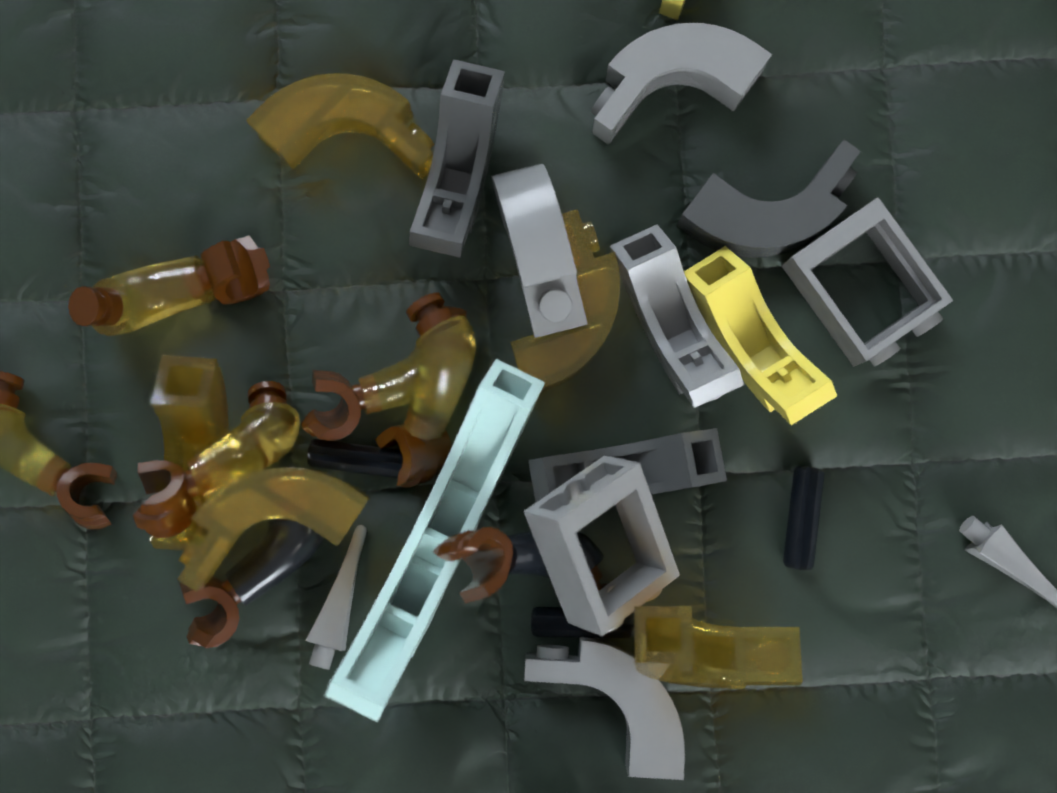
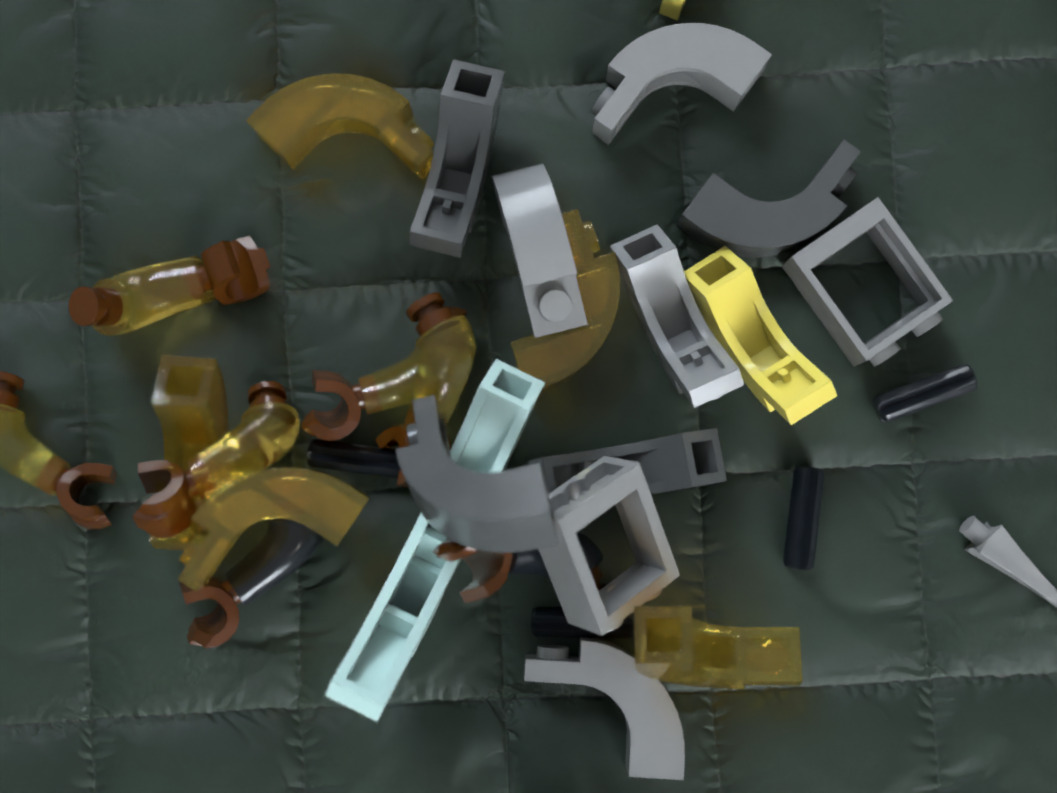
light grey piece [305,525,367,670] -> none
none -> dark grey arch [396,395,559,553]
none -> black axle [873,364,978,423]

